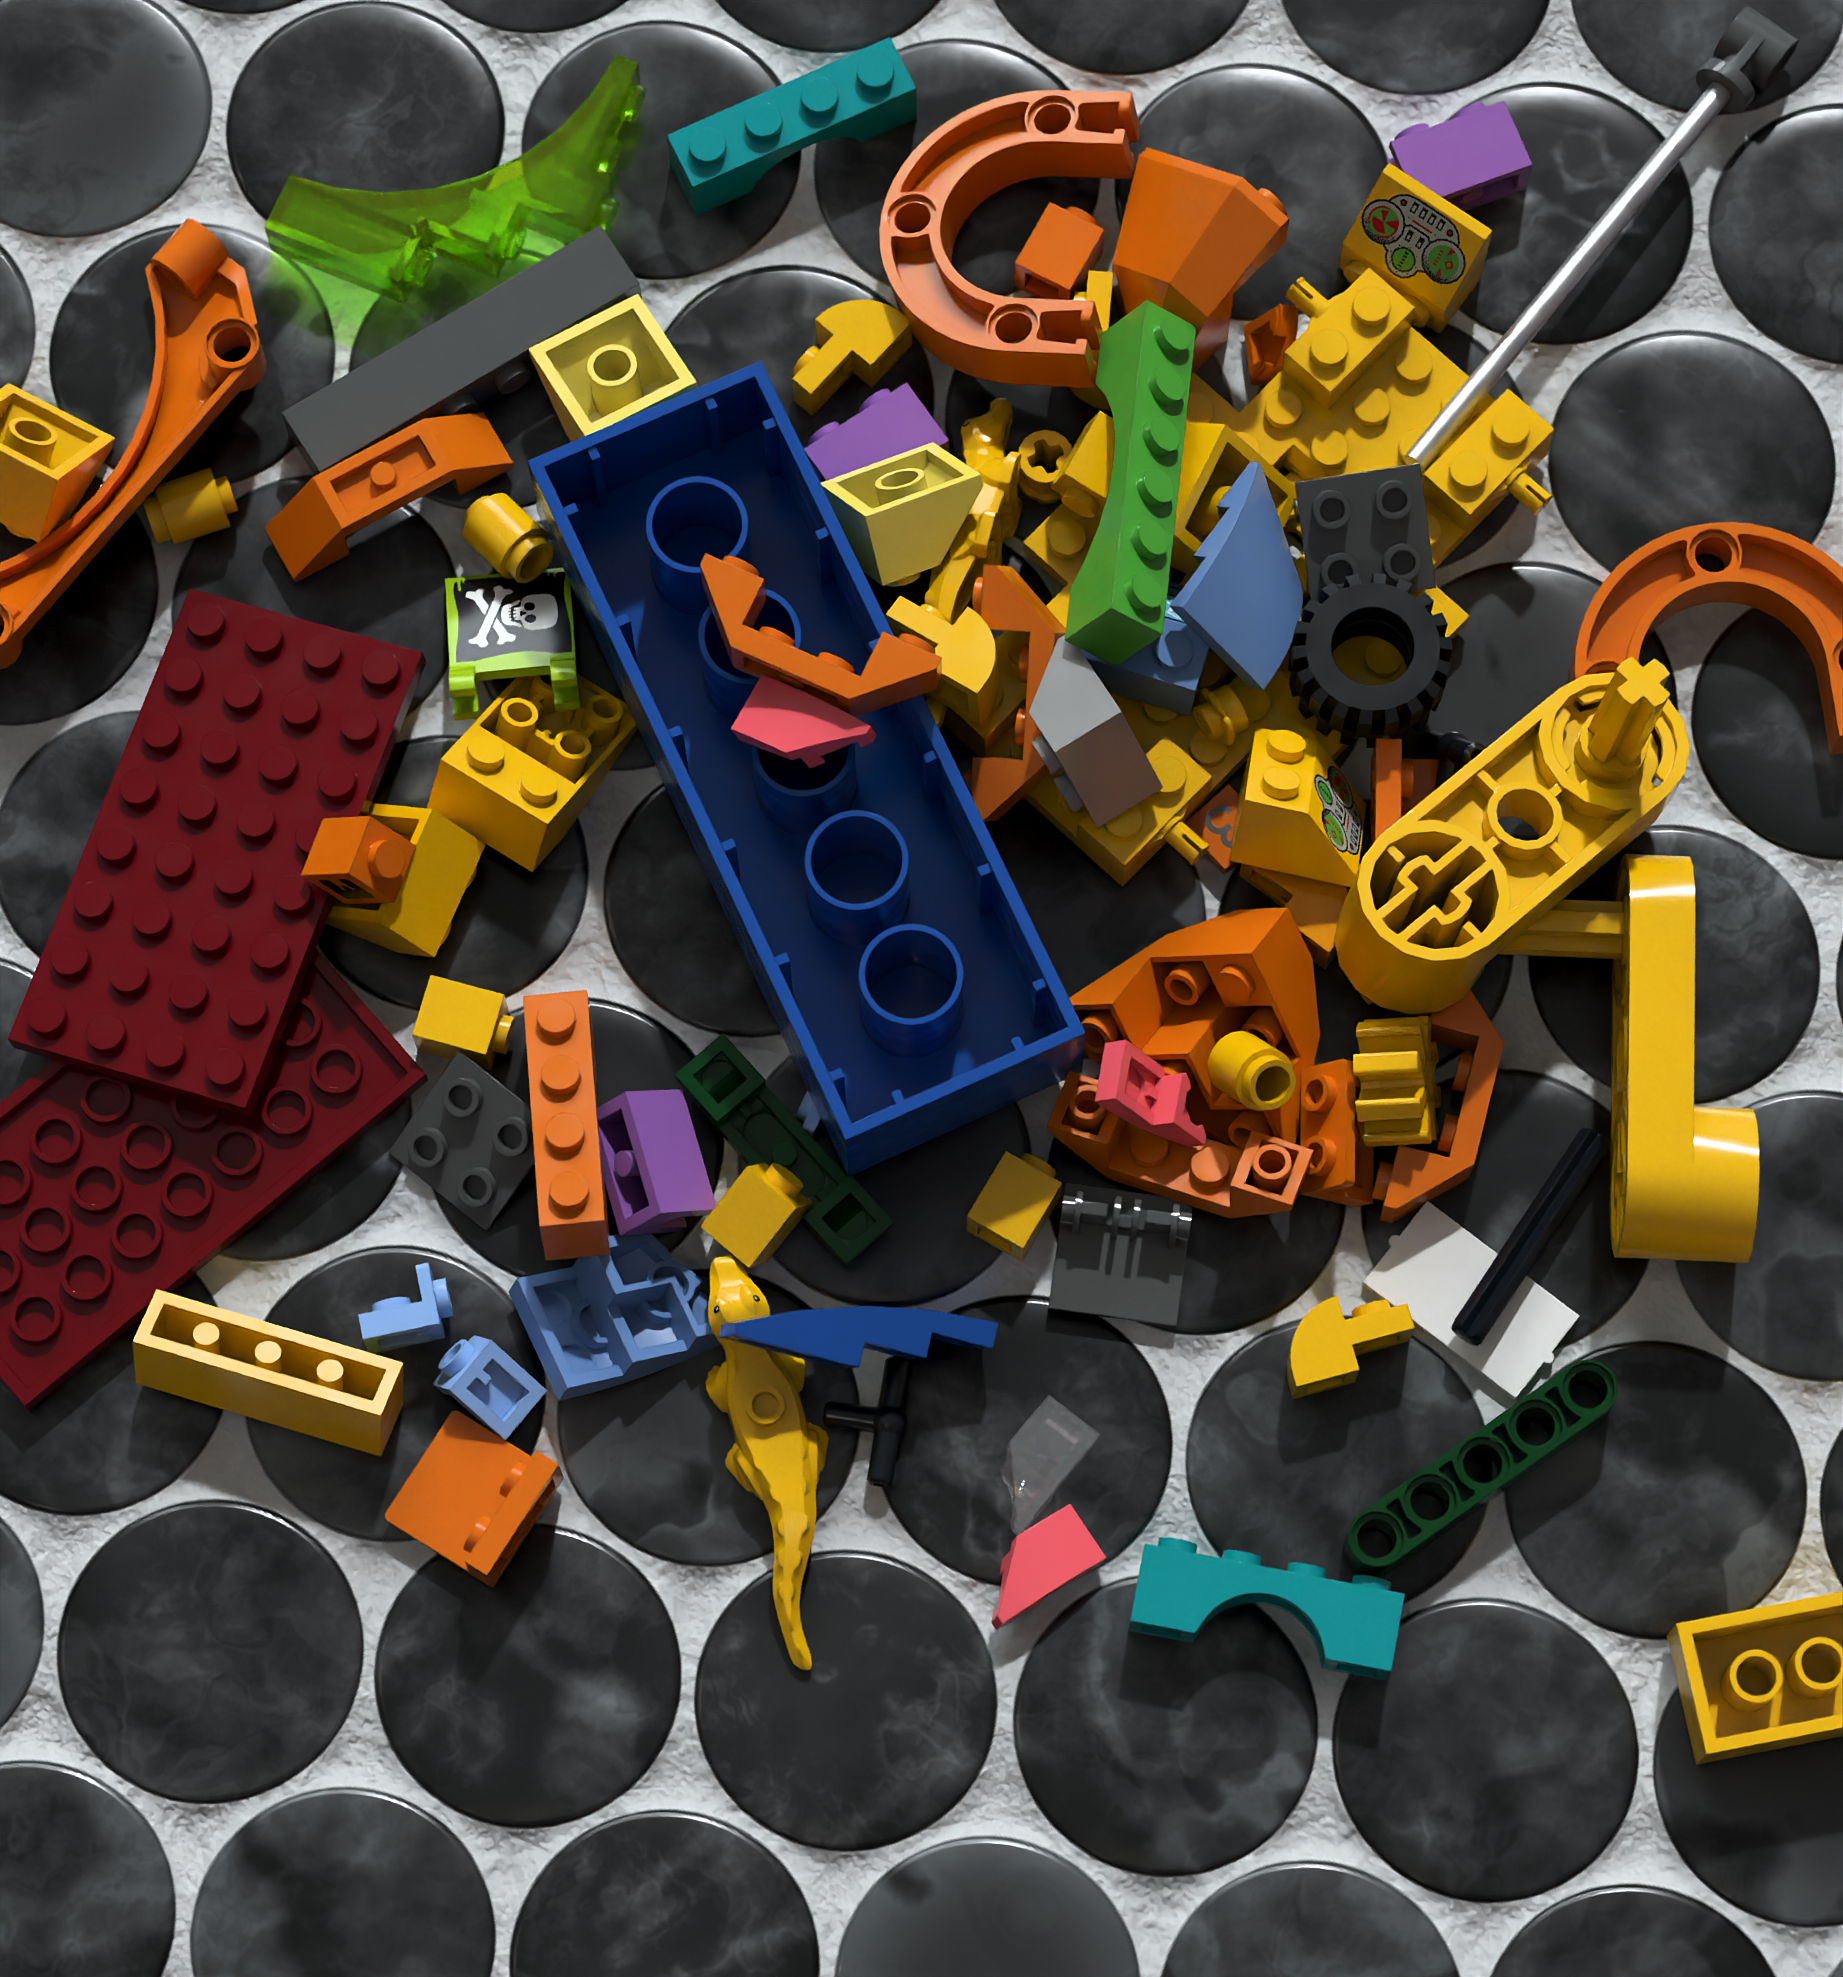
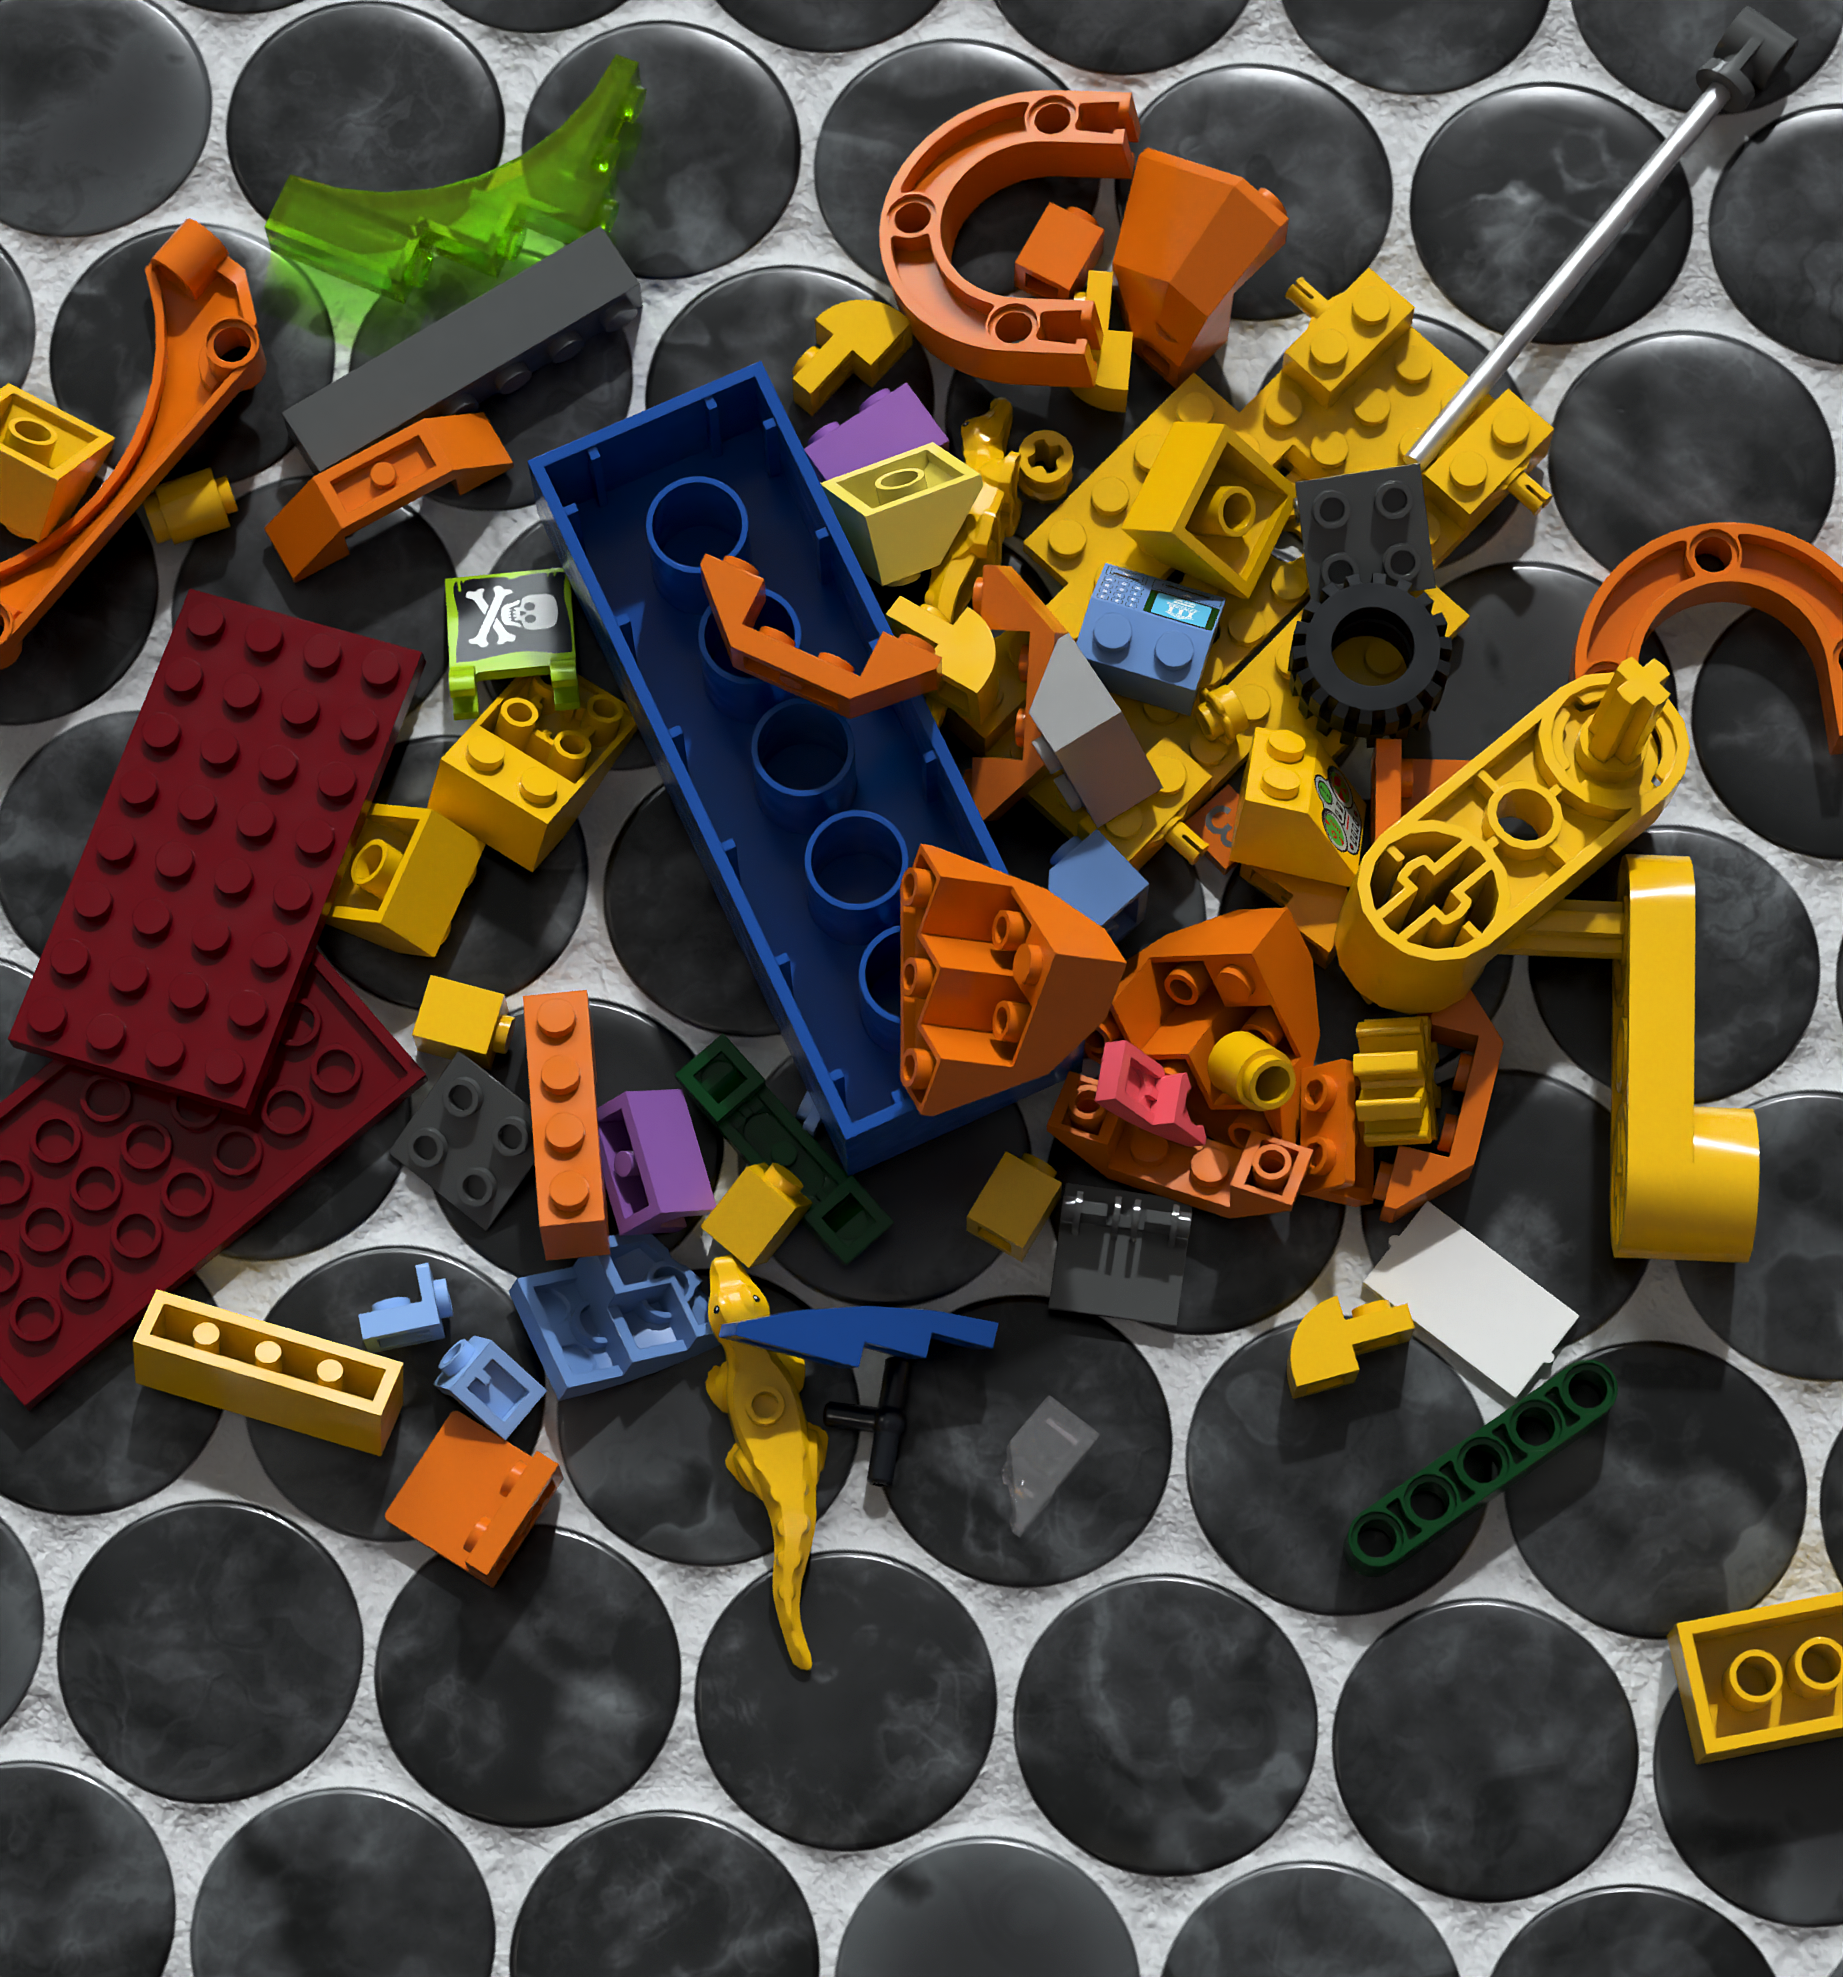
orange brick [301,816,416,904] -> none
yellow brick [462,493,554,583] -> none
light yellow slope [528,294,698,442] -> none
teal arch [667,37,917,216] -> none
coral slope [731,674,877,769] -> none
coral slope [991,1504,1107,1630] -> none
yellow brick [1050,411,1115,519] -> none
bright green arch [1065,300,1196,666] -> none
teal arch [1128,1537,1405,1681] -> none
medium blue slope [1170,462,1303,690] -> none
orange tile [1244,304,1298,386] -> none
slope [1338,163,1492,334] -> none
medium lavender brick [1386,101,1532,211] -> none
black piece [1420,731,1486,791] -> none
black axle [1452,1127,1610,1346] -> none
none -> orange brick [900,844,1127,1116]
none -> medium blue slope [1048,829,1149,945]

